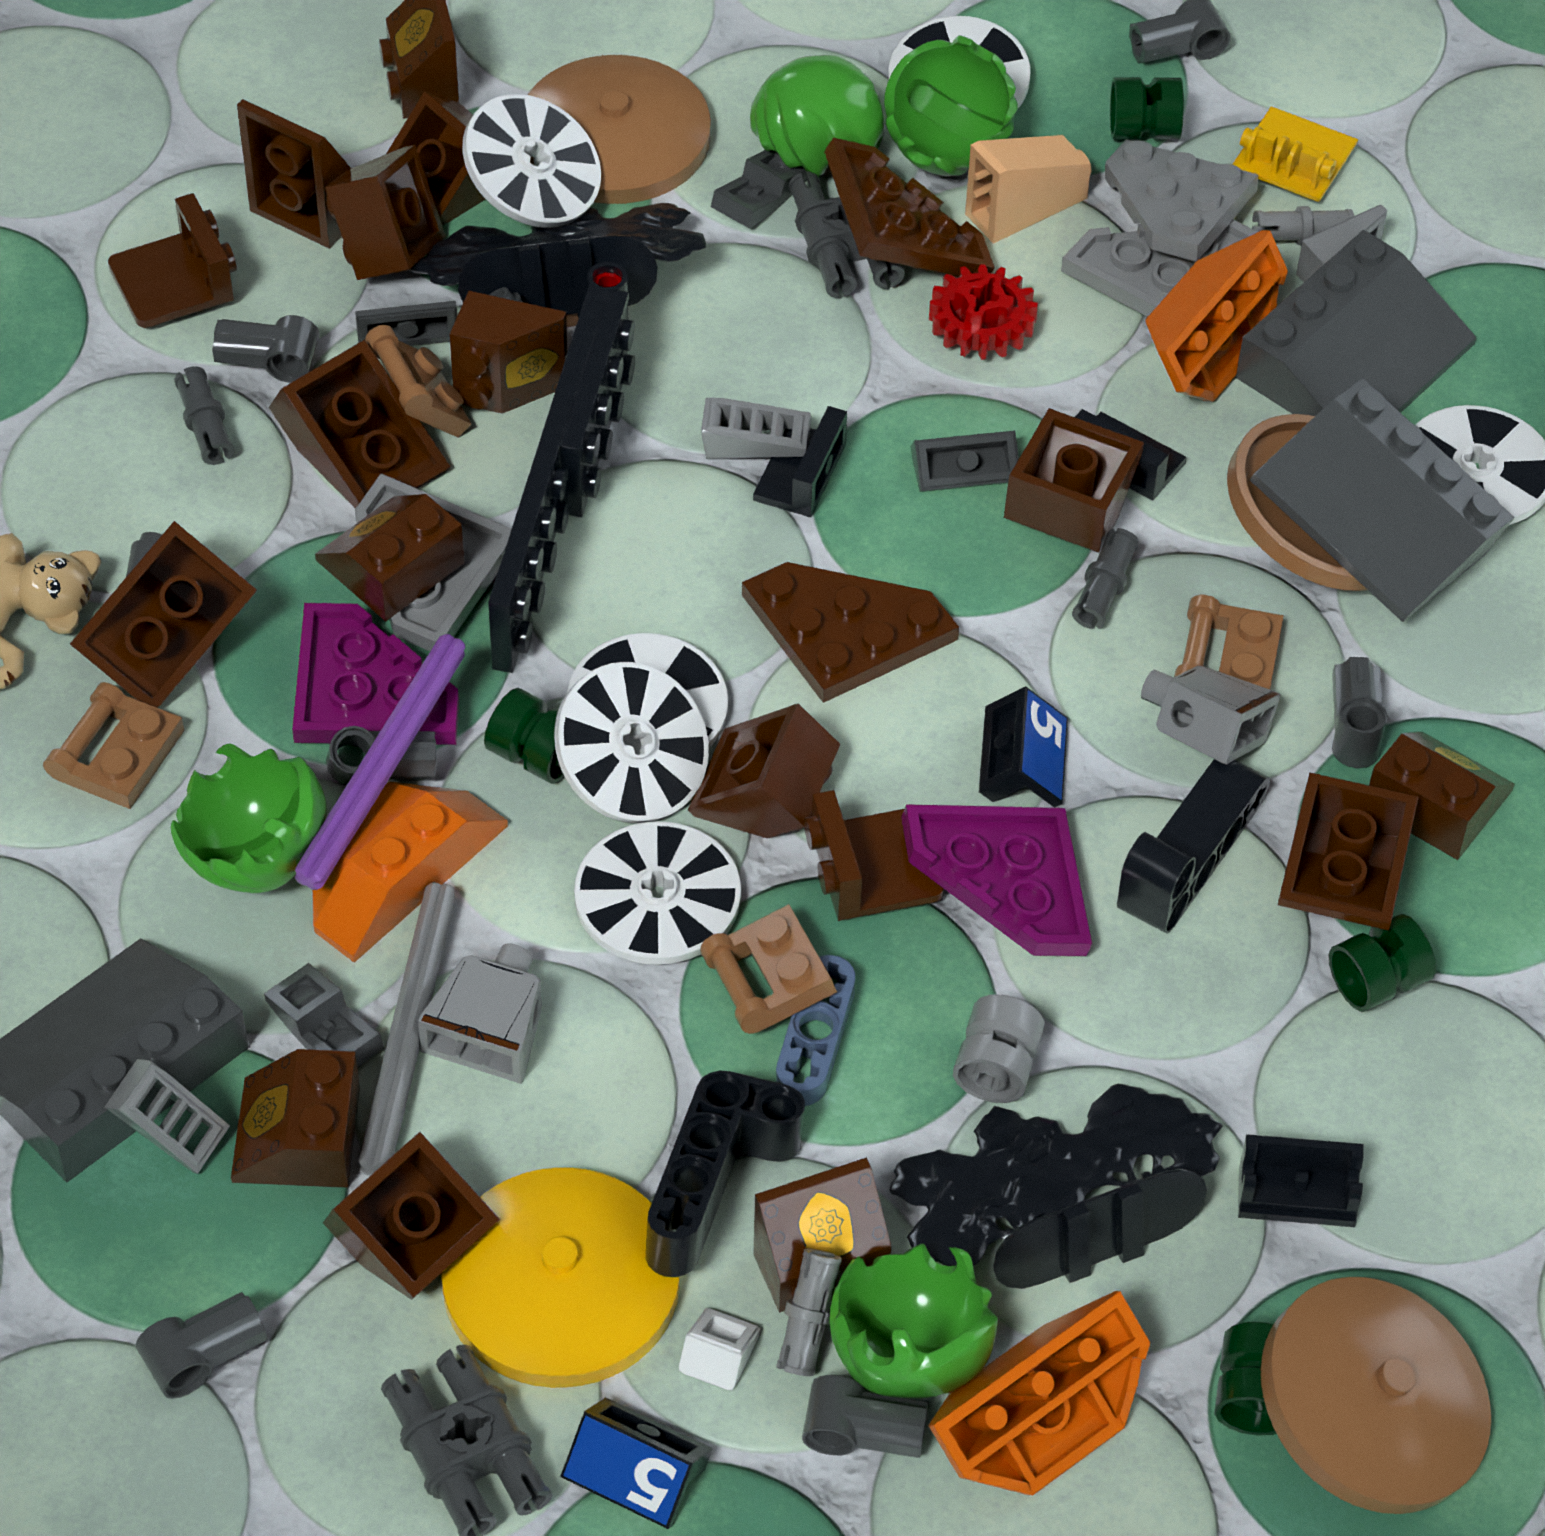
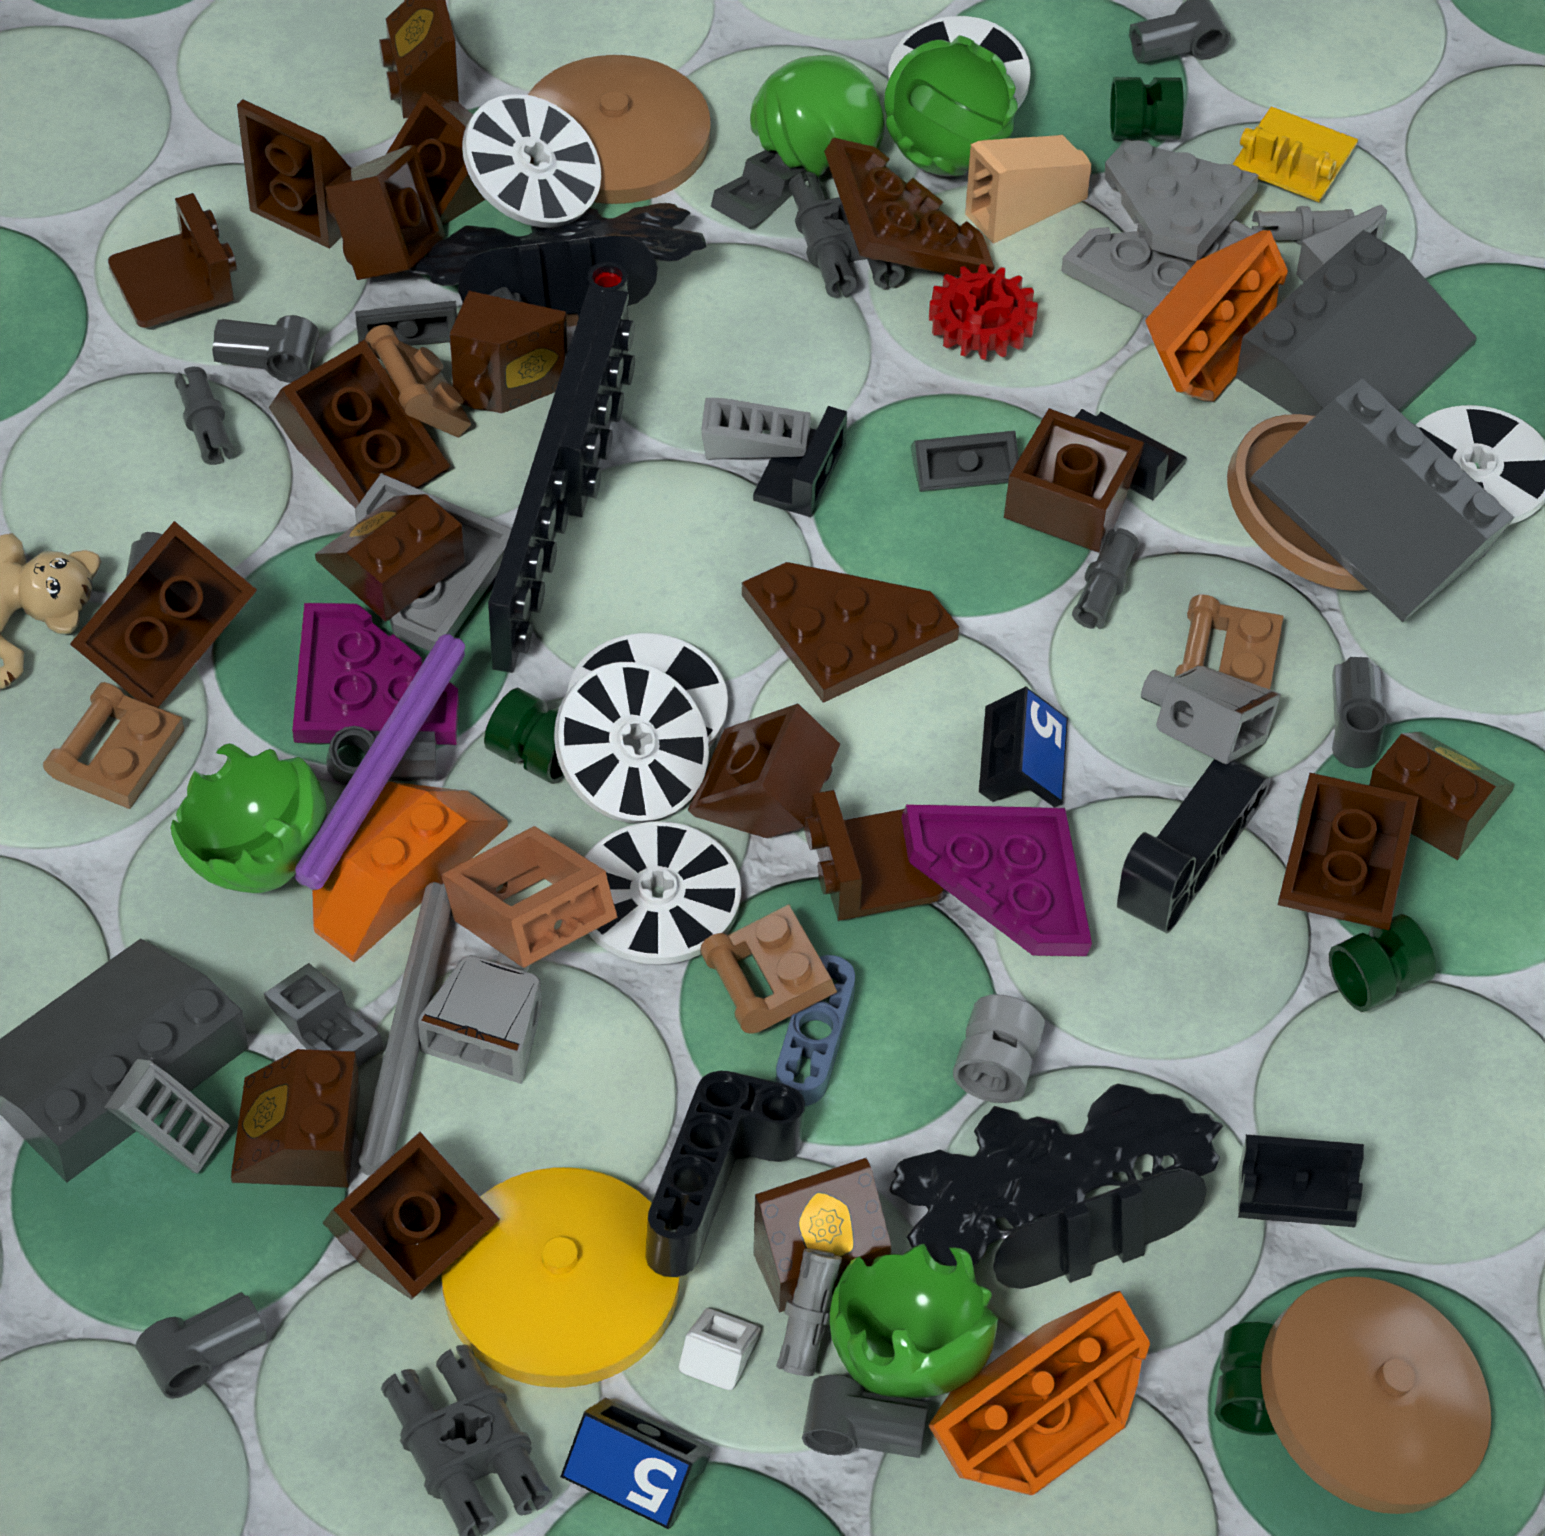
none -> nougat window [441,826,617,968]

